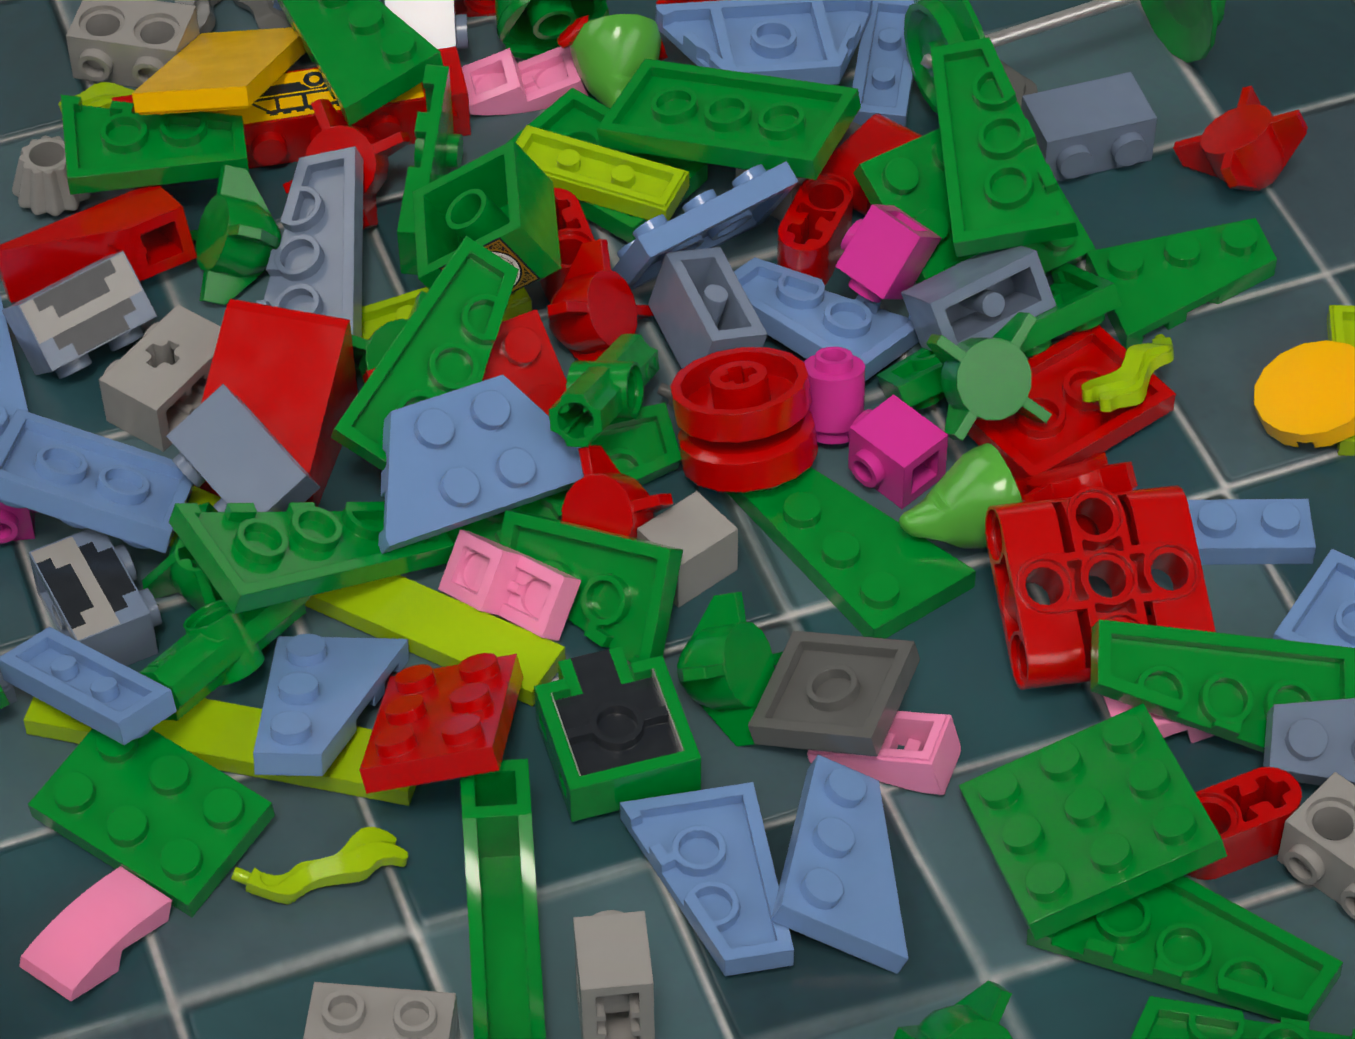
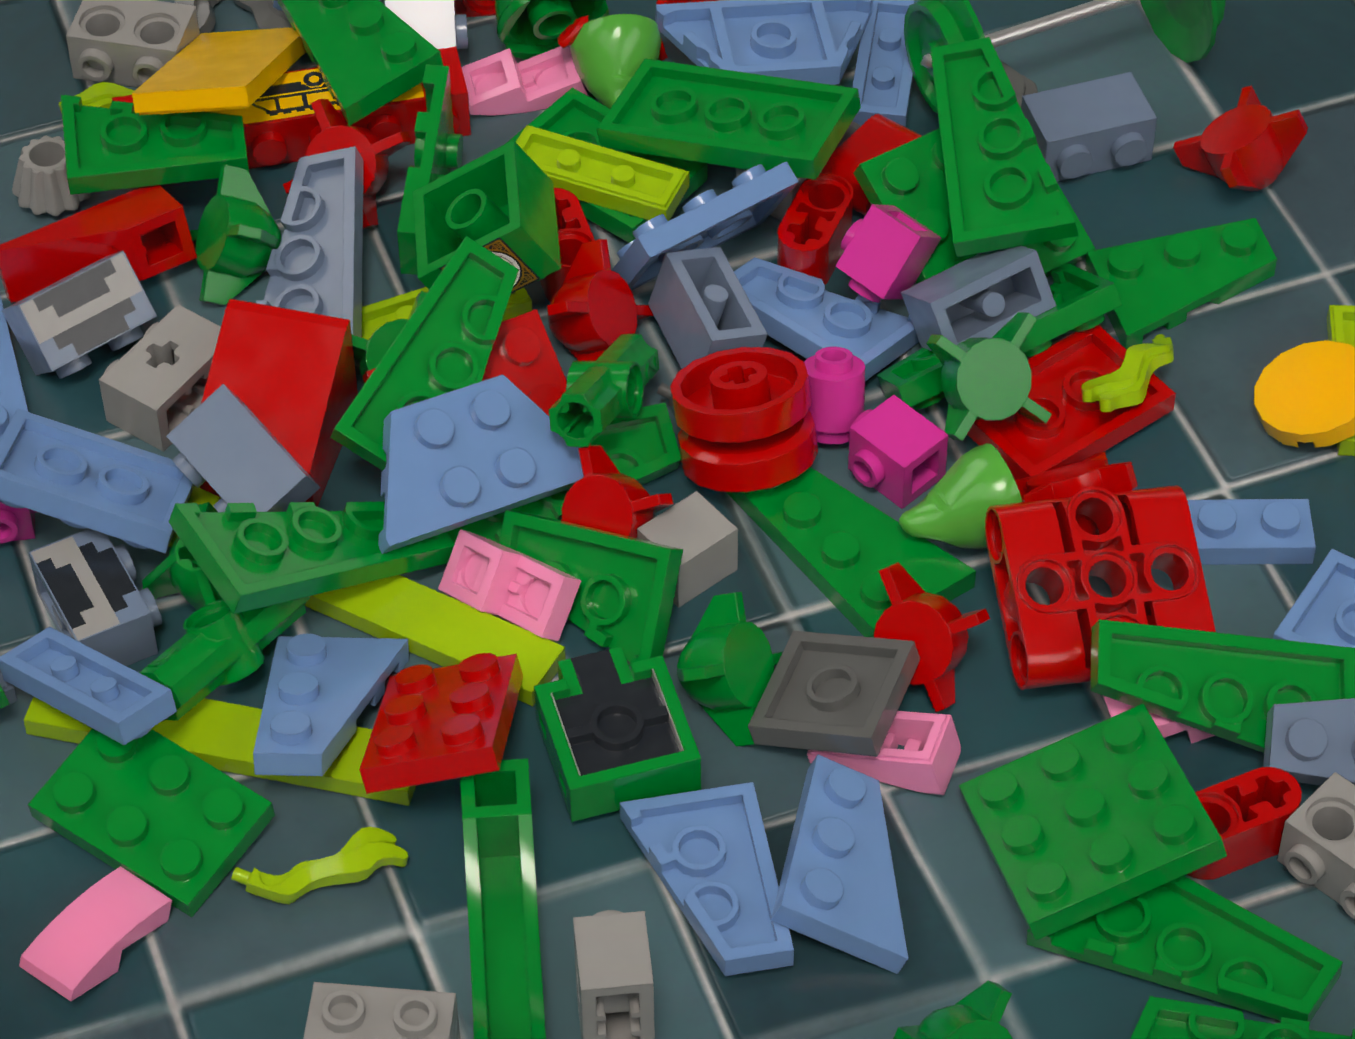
none -> red piece [874,562,990,712]

